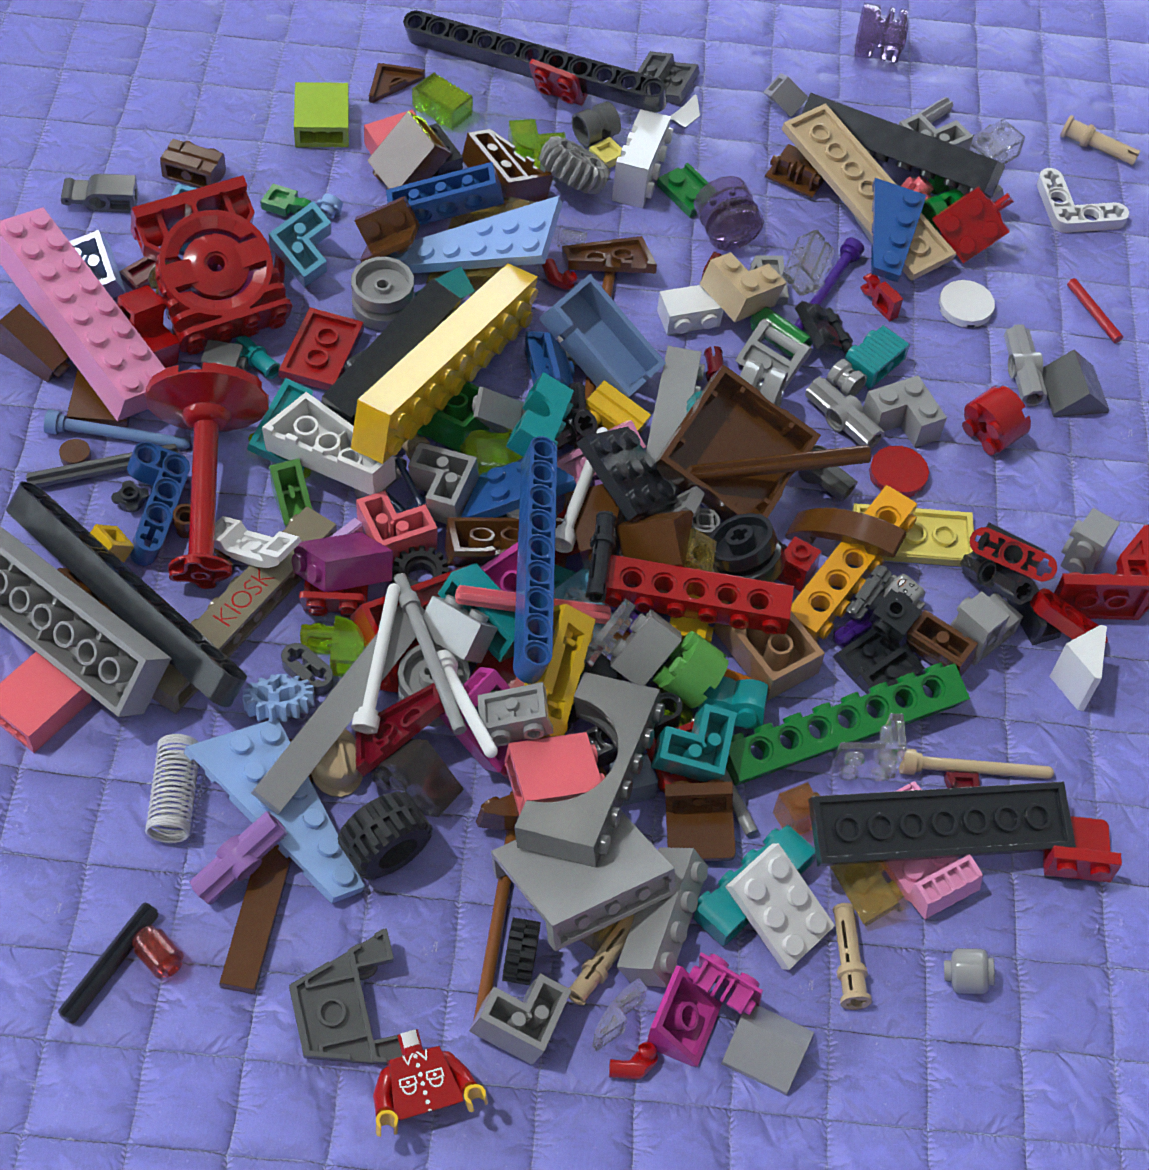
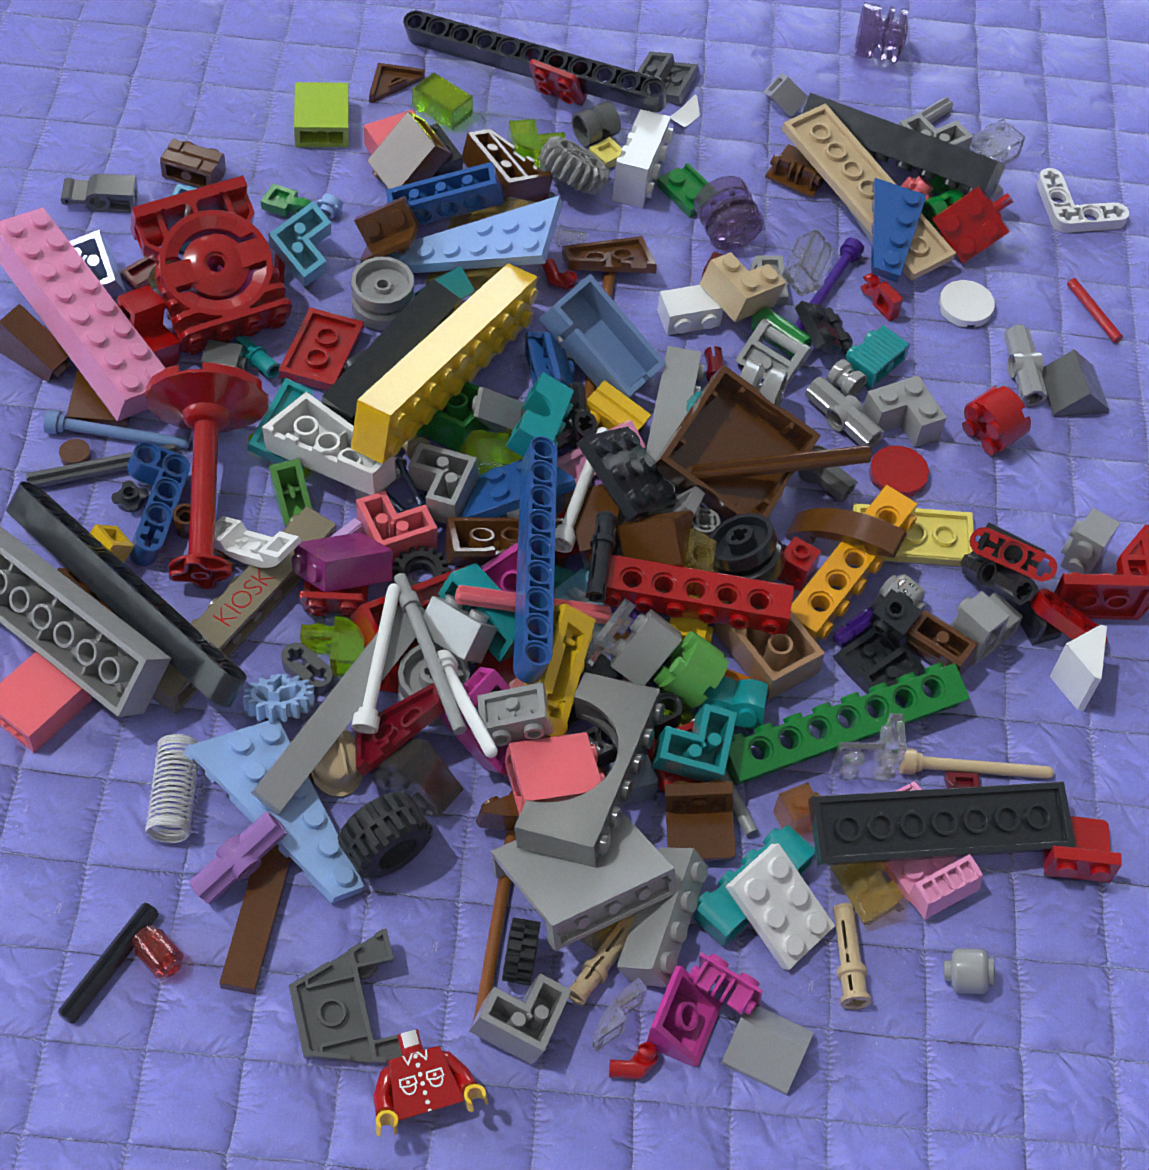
dark grey axle [846,565,892,620] -> none
tan pin [1060,115,1141,166] -> none

